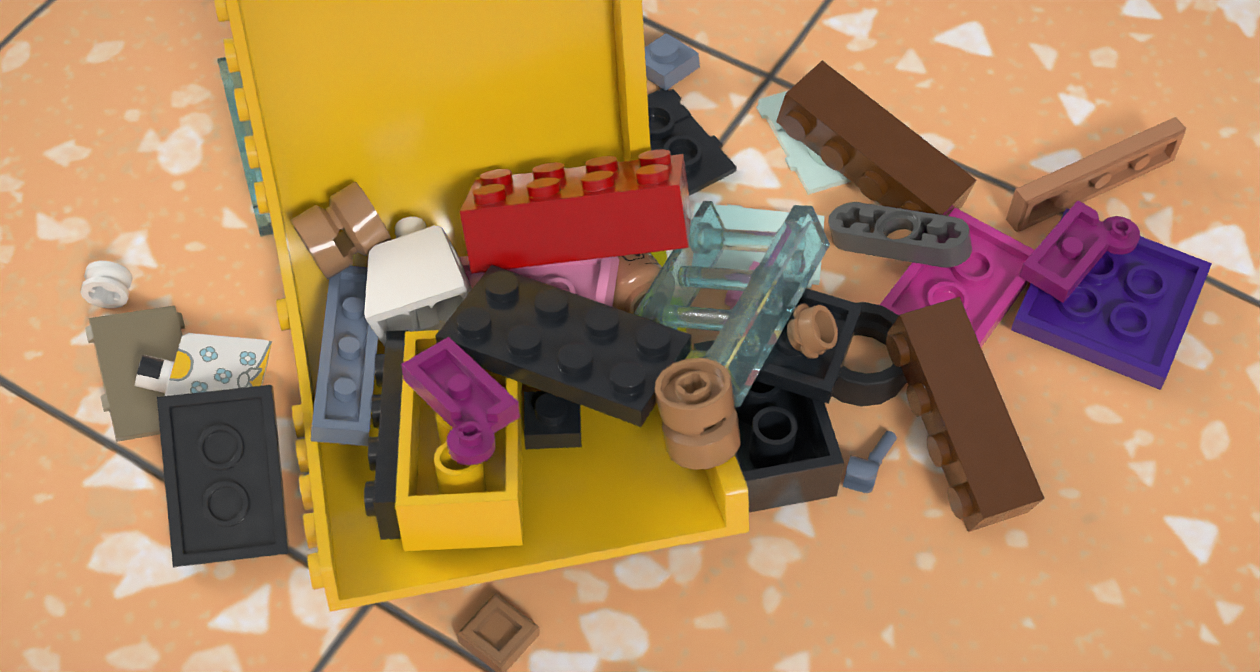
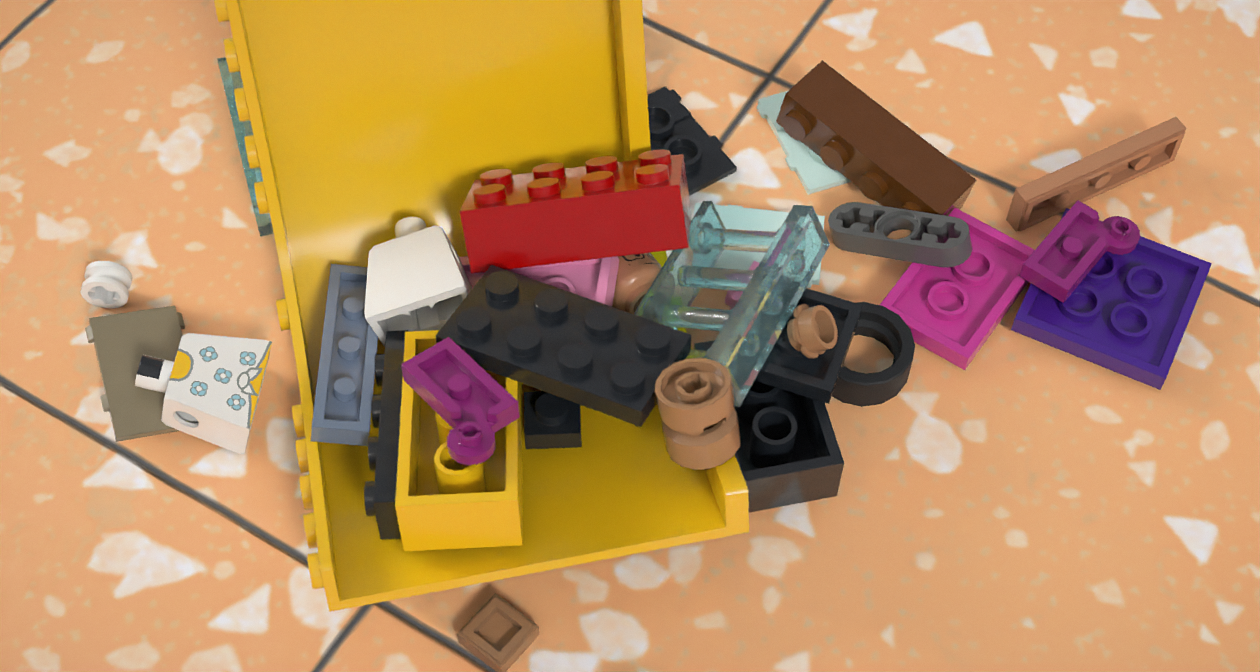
black plate [157,385,290,567] -> none
medium nougat wheel [290,182,392,280] -> none
sand blue plate [645,33,700,91] -> none
sand blue hand [843,431,897,493] -> none
reddish brown brick [886,297,1045,532] -> none

